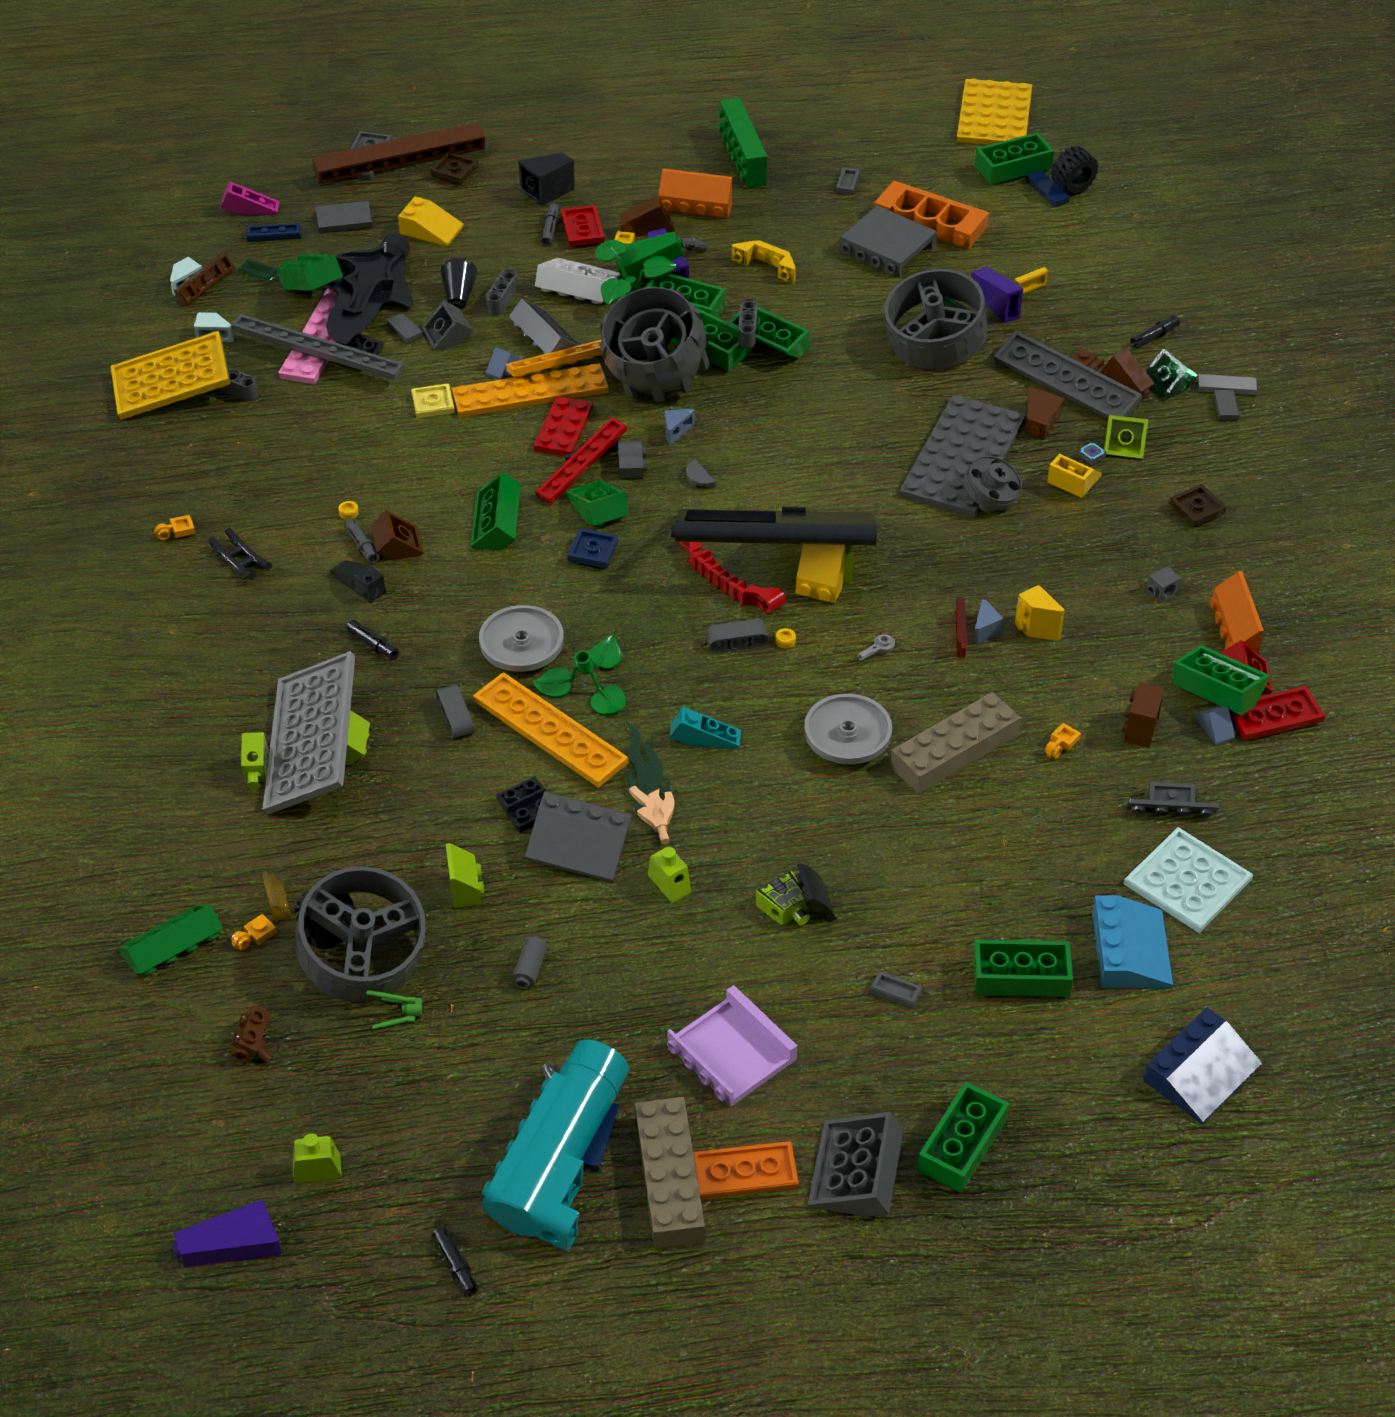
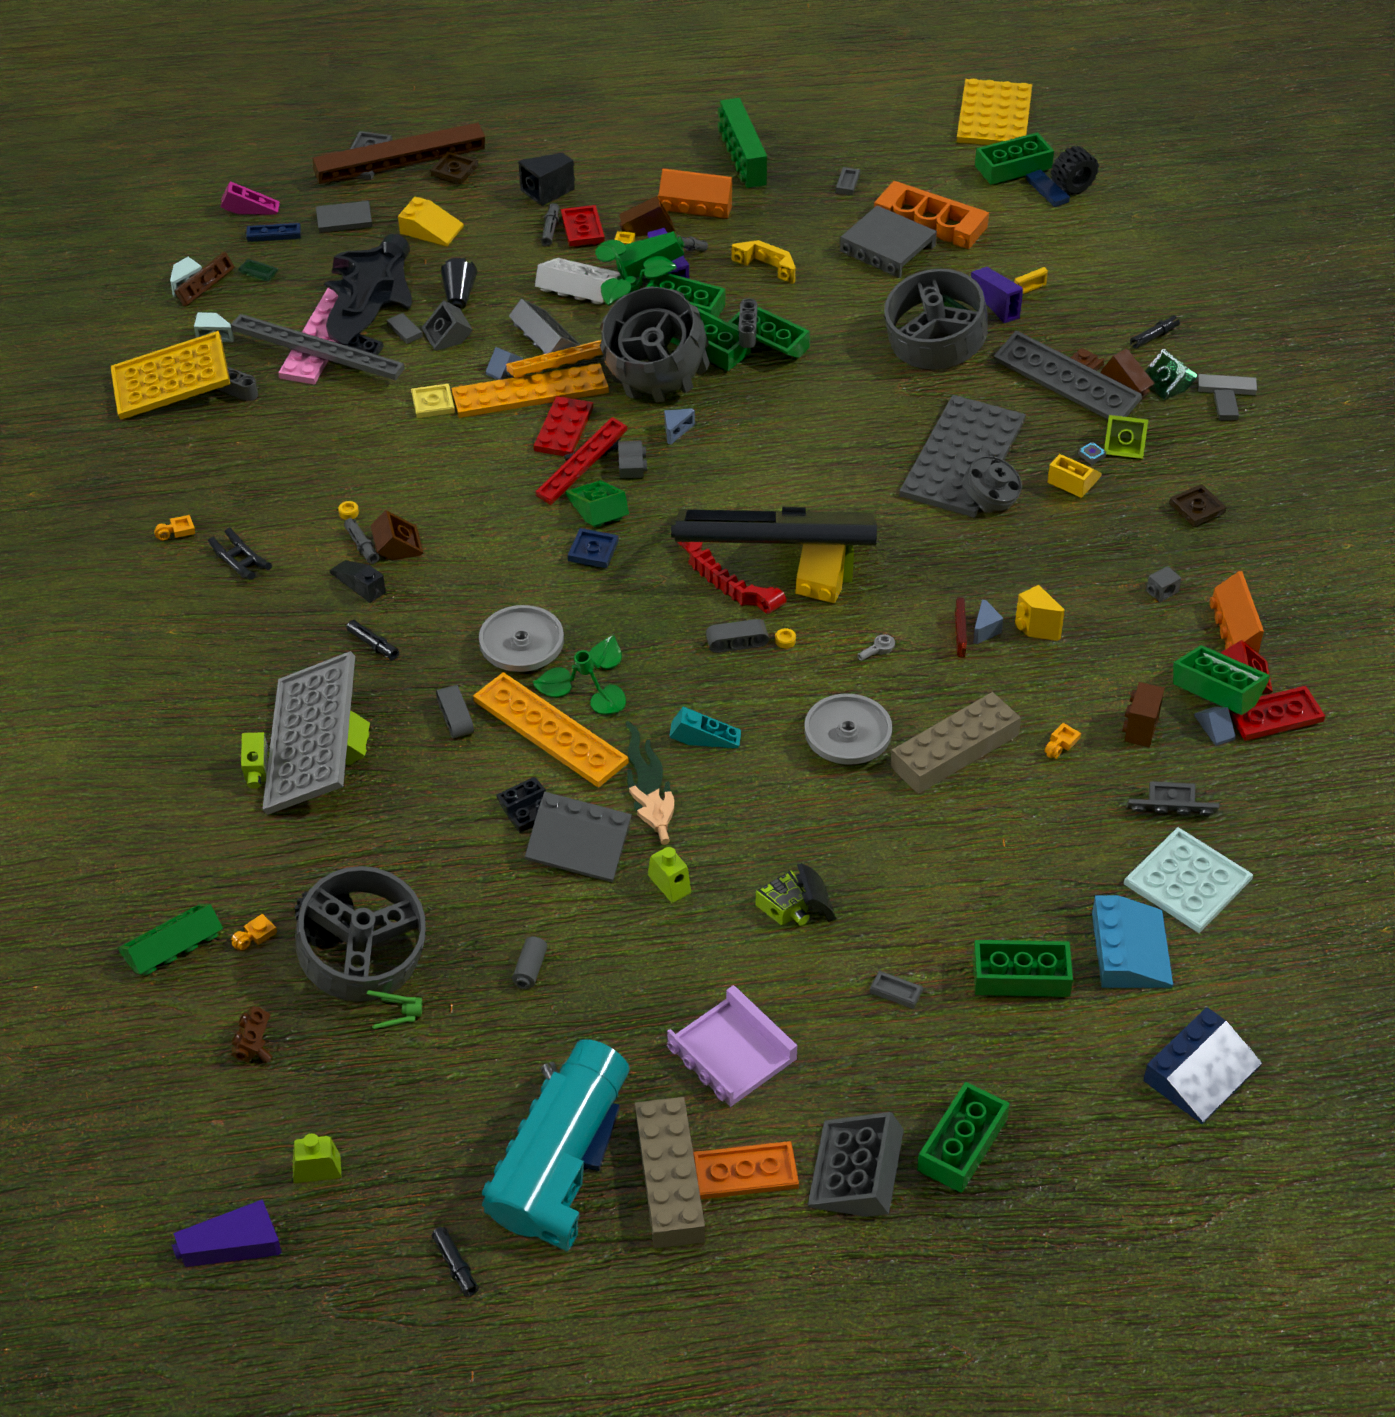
clear yellow slope [262,871,291,921] -> none
green brick [276,253,343,290] -> none
lime slope [446,843,485,908] -> none
green slope [470,472,521,550] -> none
dark grey beam [486,269,518,316] -> none
dark grey tile [686,459,716,489] -> none
reddish brown slope [1026,386,1065,440] -> none

